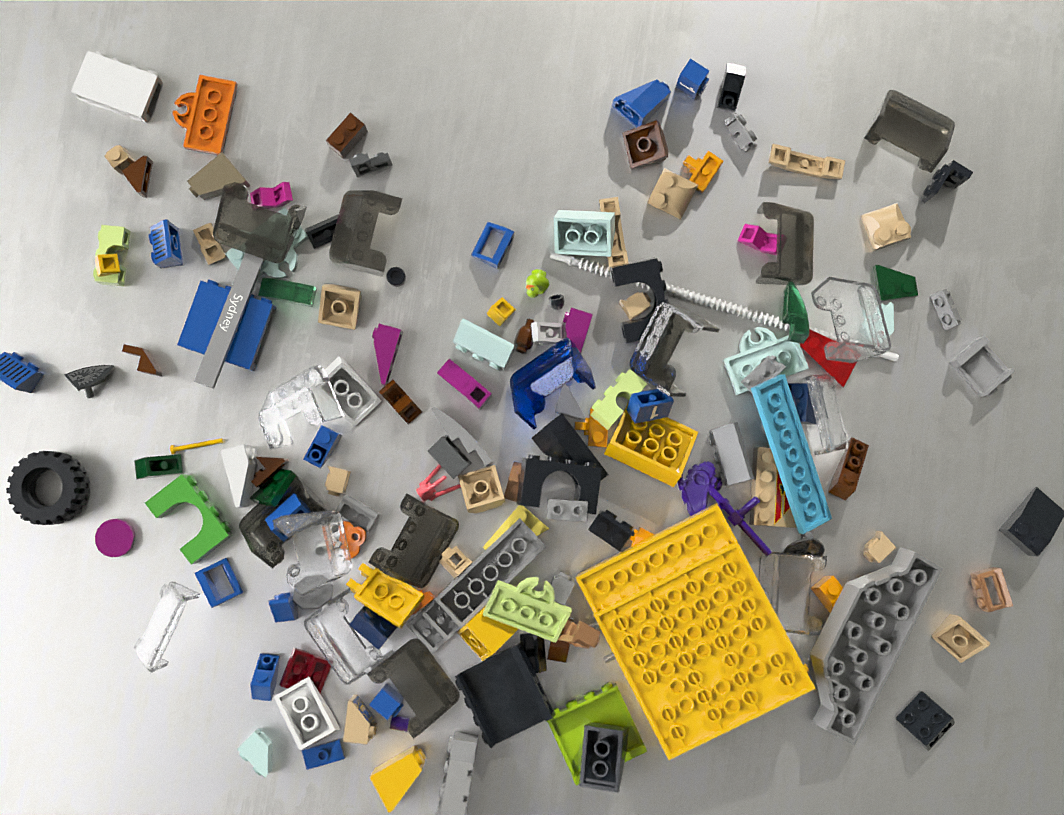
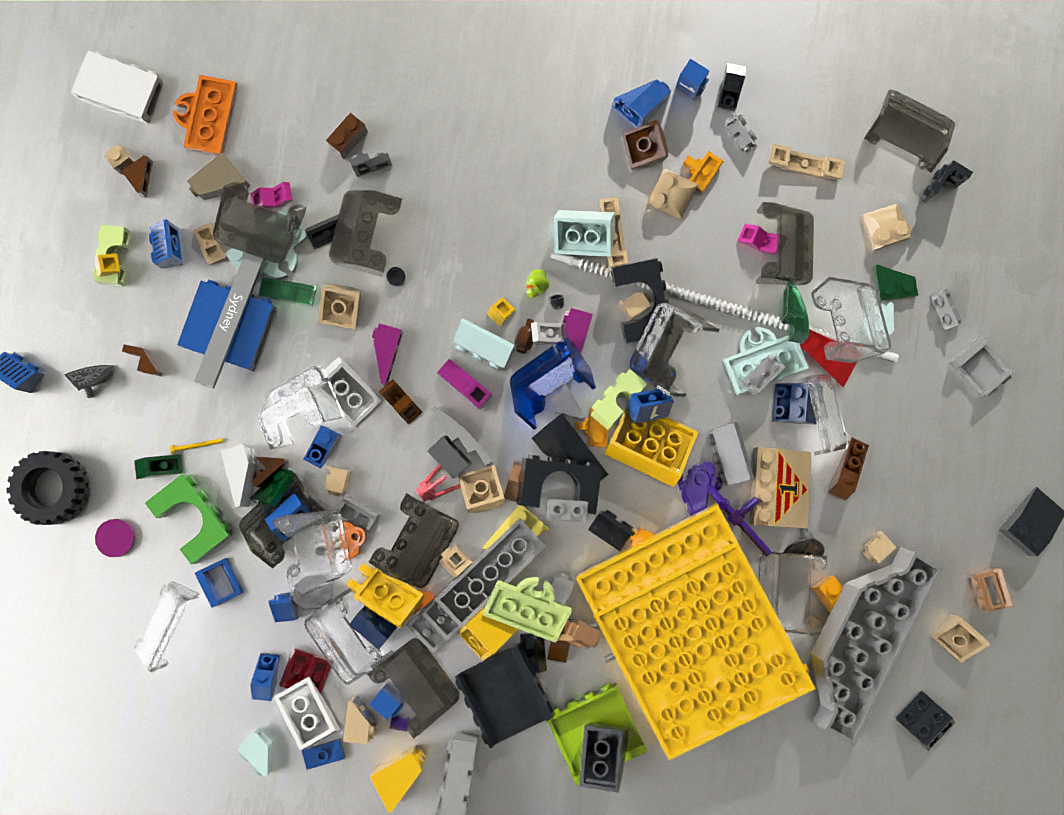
blue tile [471,222,514,269] -> none
medium azure plate [751,374,832,534] -> none

